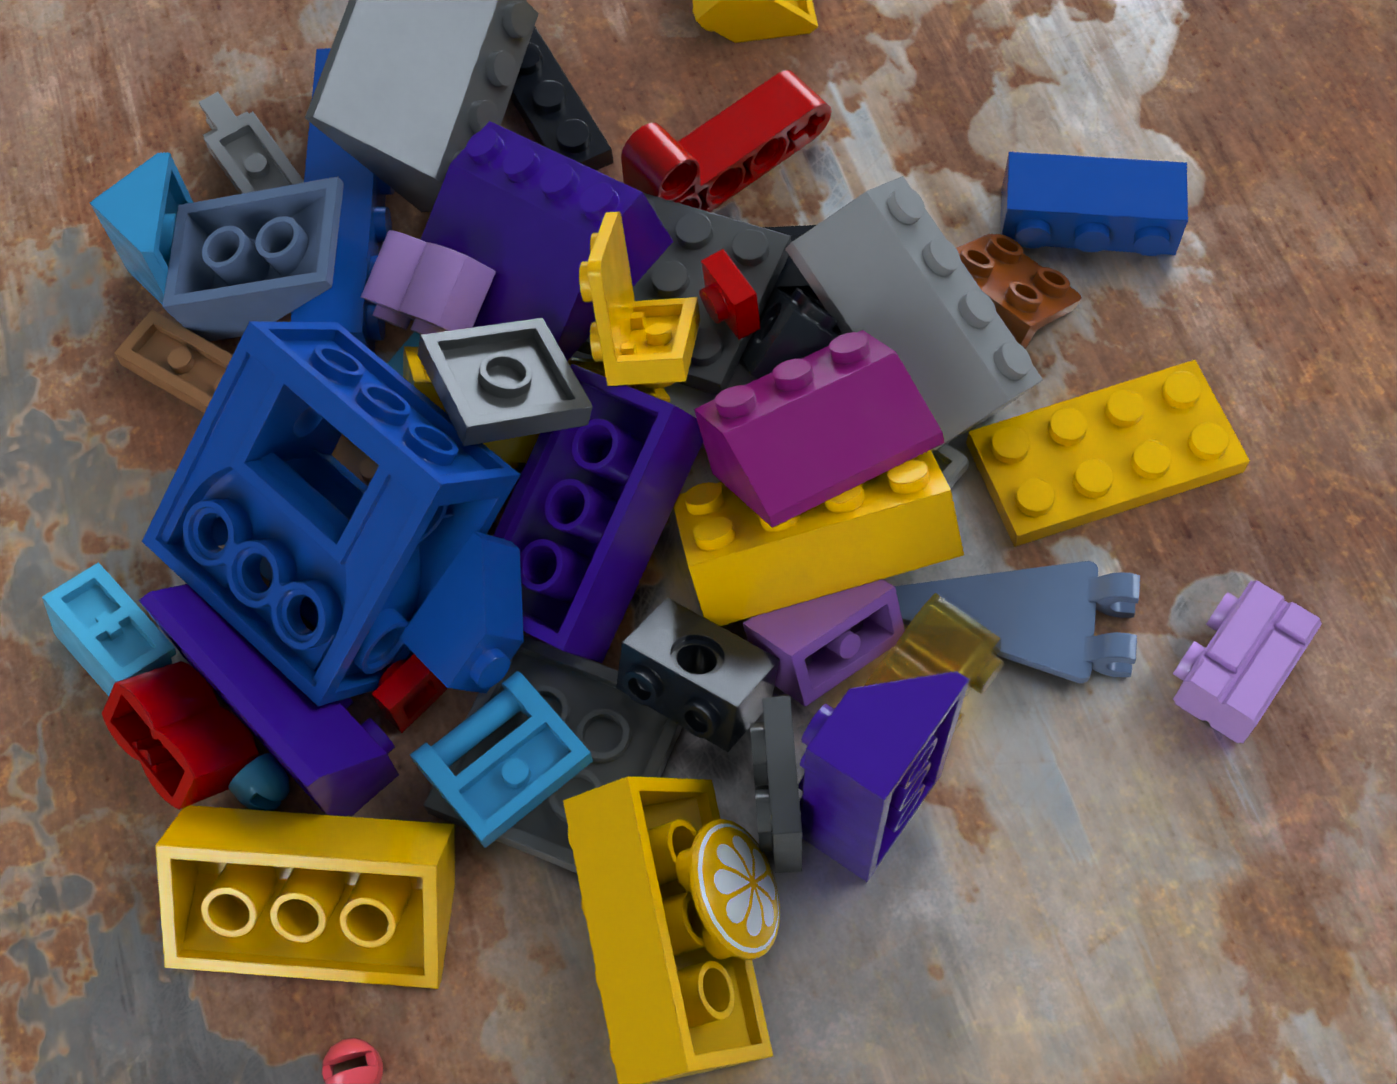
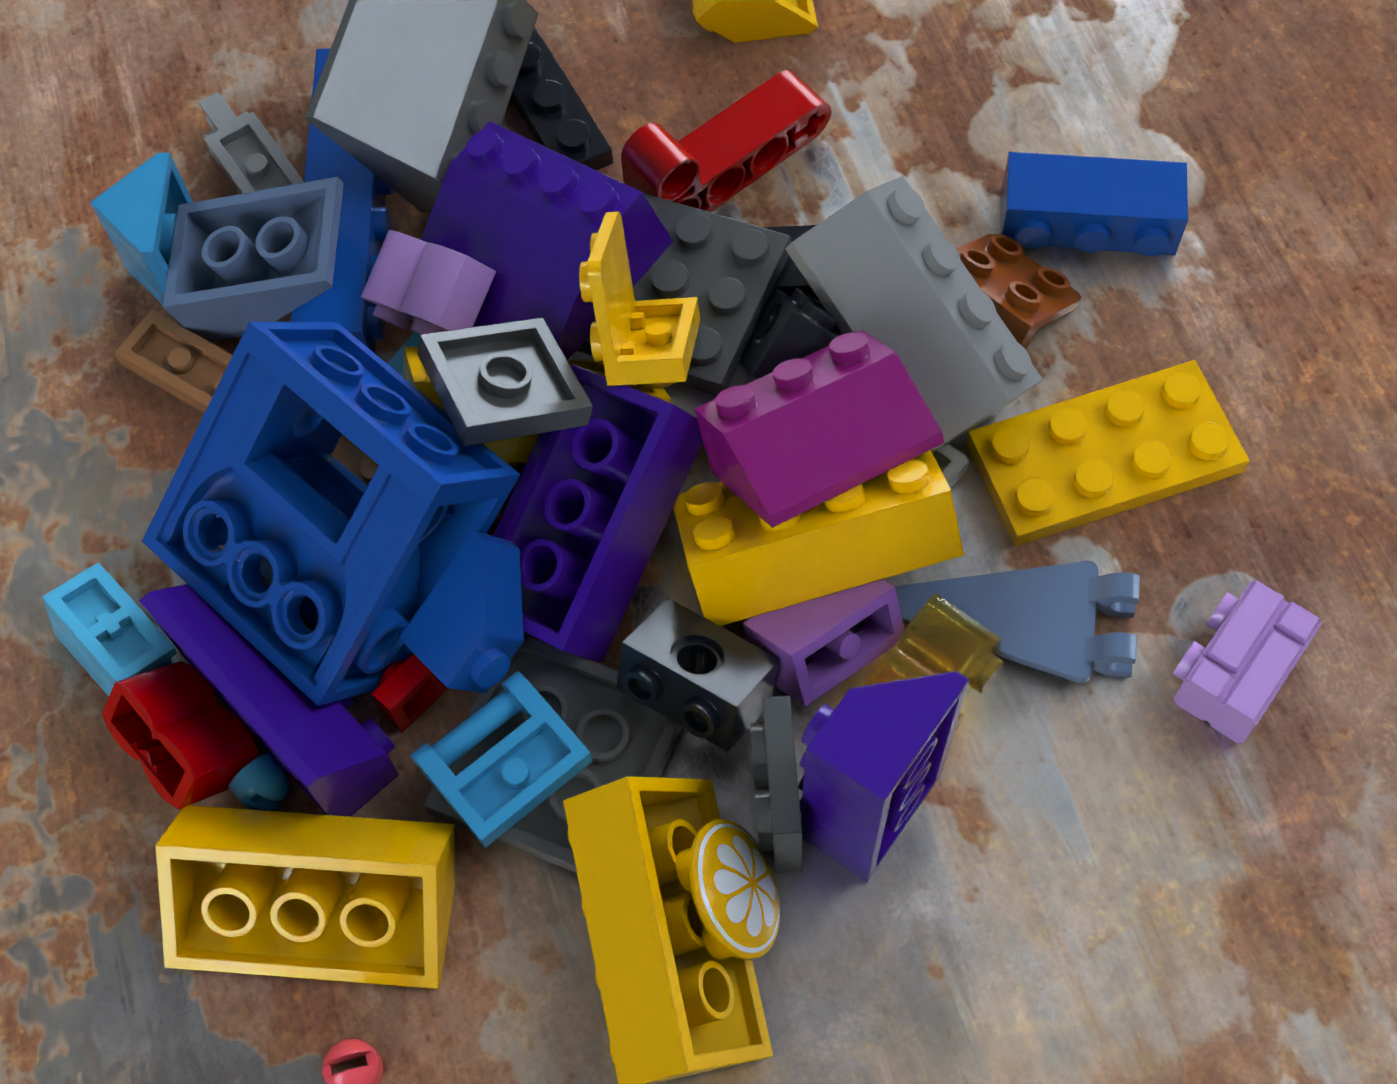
red plate [699,249,760,340] -> none

